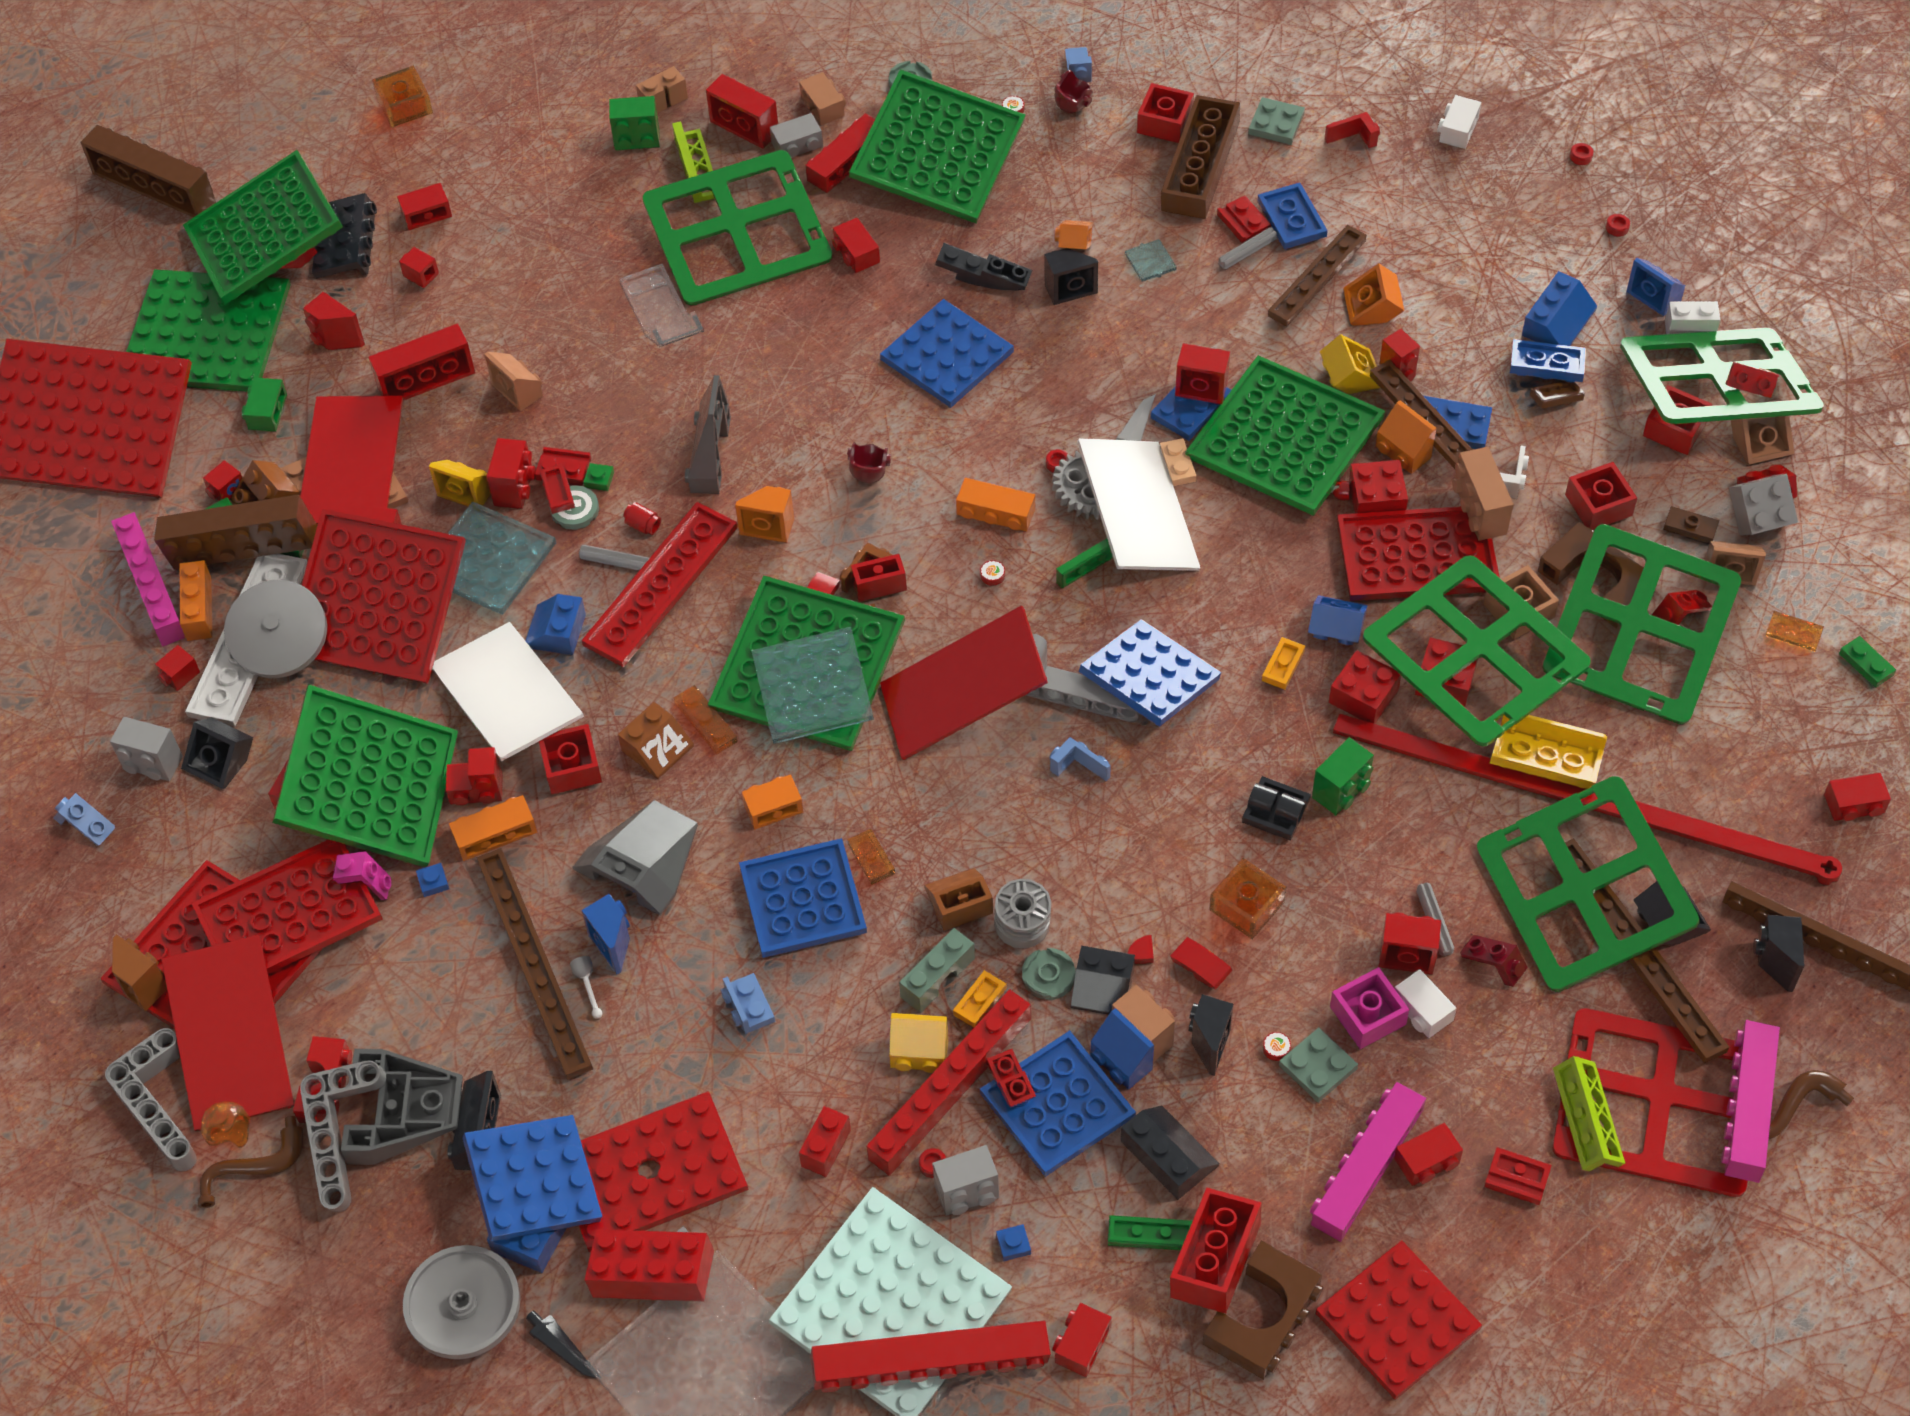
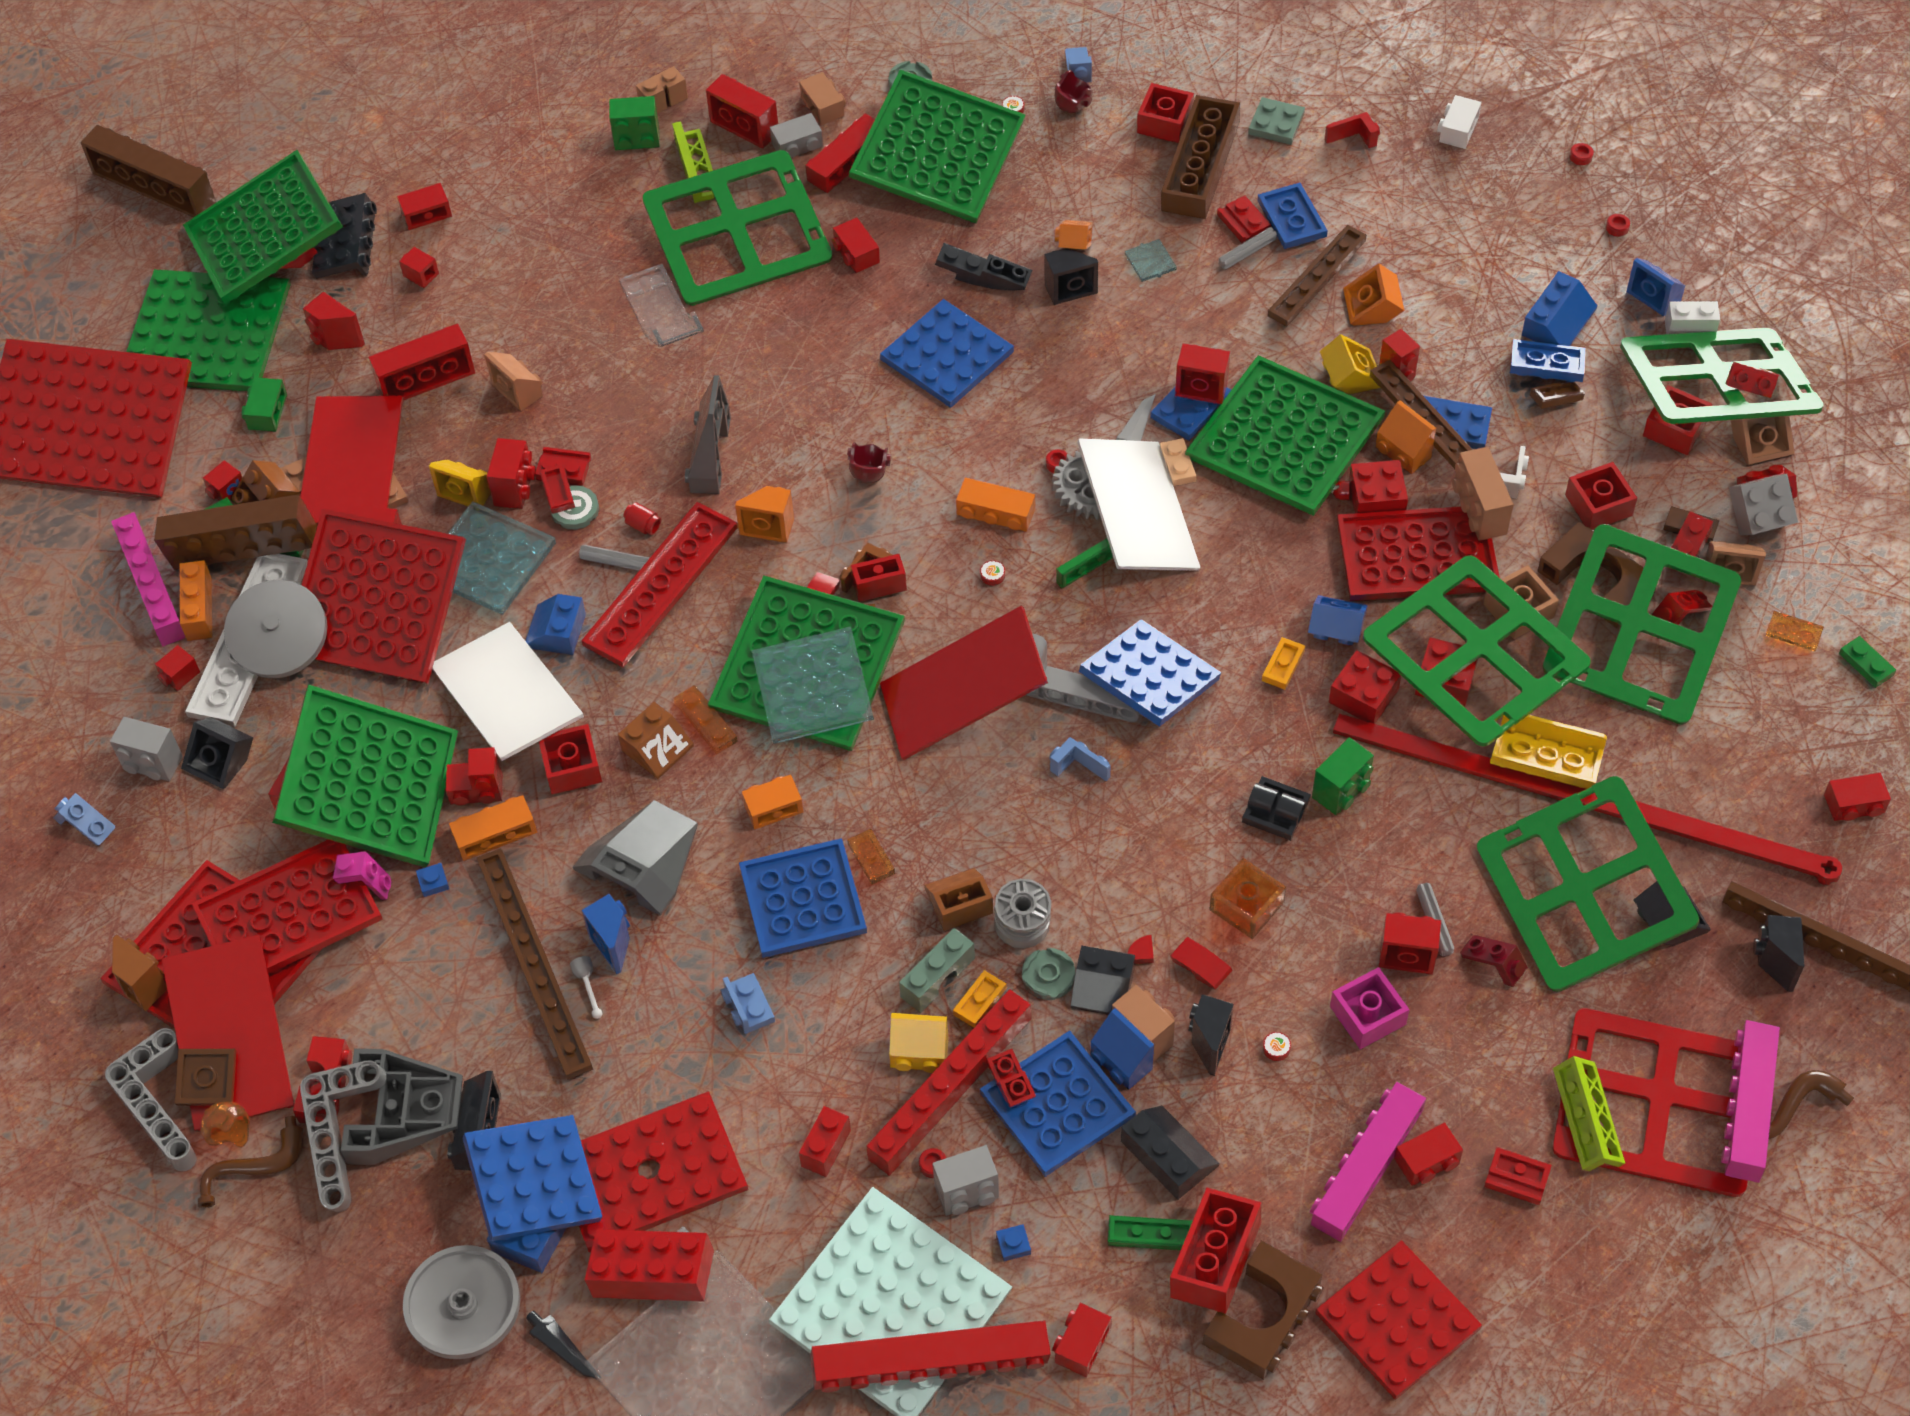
clear orange brick [372,65,433,128] -> none
green plate [584,463,614,491] -> none
sand green plate [1279,1027,1358,1103] -> none
white brick [1395,969,1457,1038] -> none
reddish brown plate [1565,838,1729,1064] -> none
none -> reddish brown plate [175,1049,236,1106]
none -> red brick [1671,511,1713,558]

